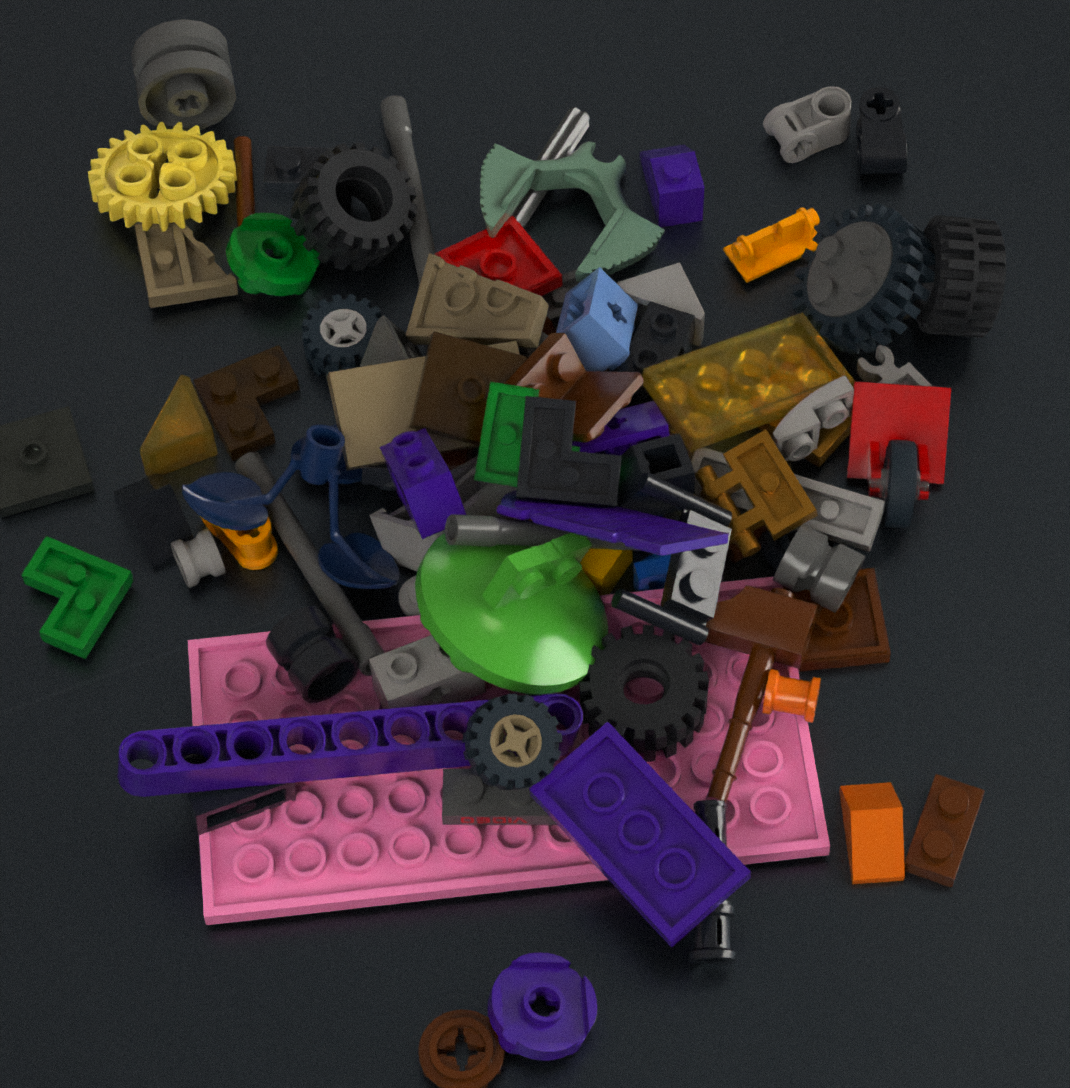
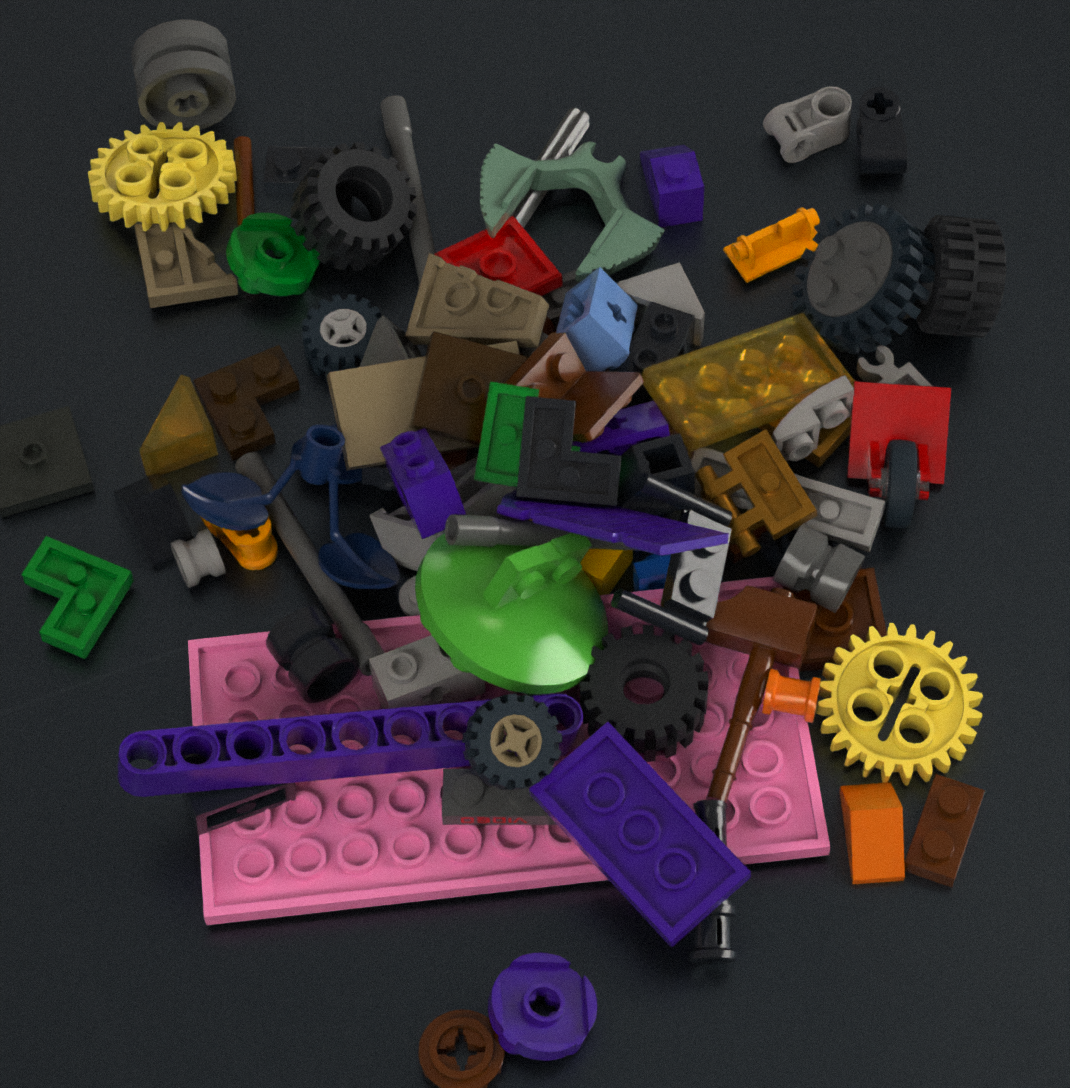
none -> light yellow gear [816,623,983,786]

